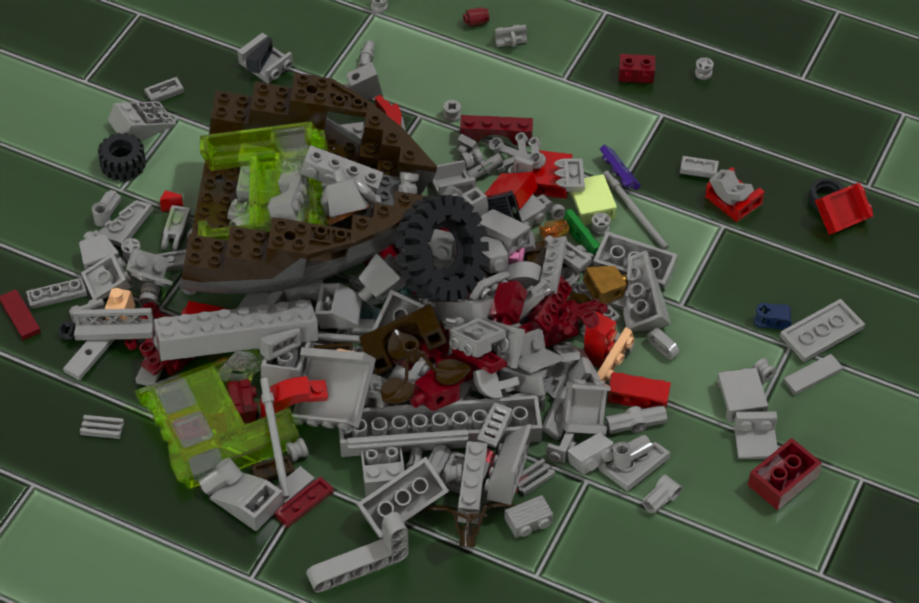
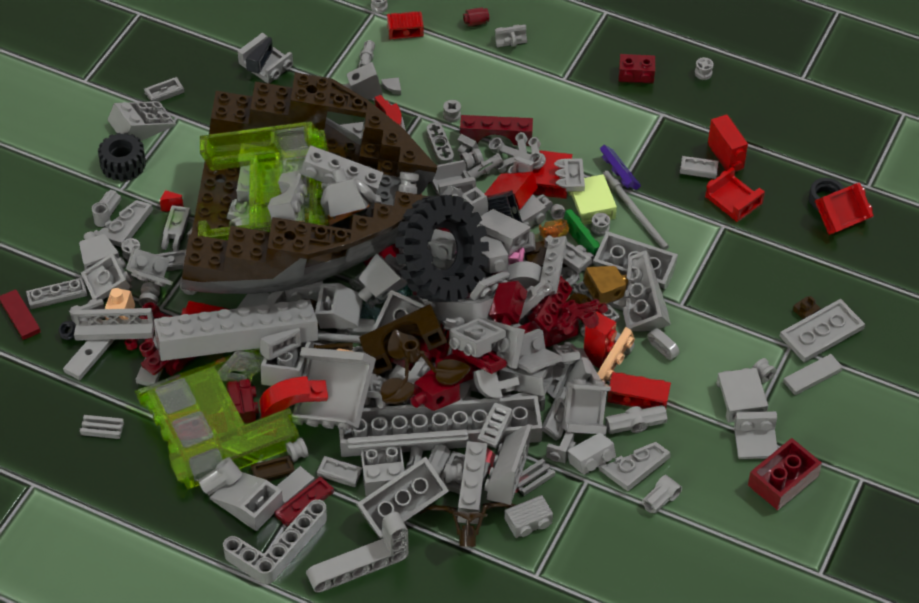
light grey bar [260,378,290,498] -> none
light grey piece [613,435,652,469] -> none
light grey brick [709,169,754,205] -> none
dark blue piece [753,303,791,330] -> none
none -> light grey beam [223,500,327,584]
none -> light grey plate [317,456,362,487]
none -> light grey tile [381,77,401,95]
none -> red brick [387,11,424,39]
none -> light grey beam [427,123,454,165]
none -> red brick [708,114,748,171]
none -> dark brown tile [793,296,821,319]

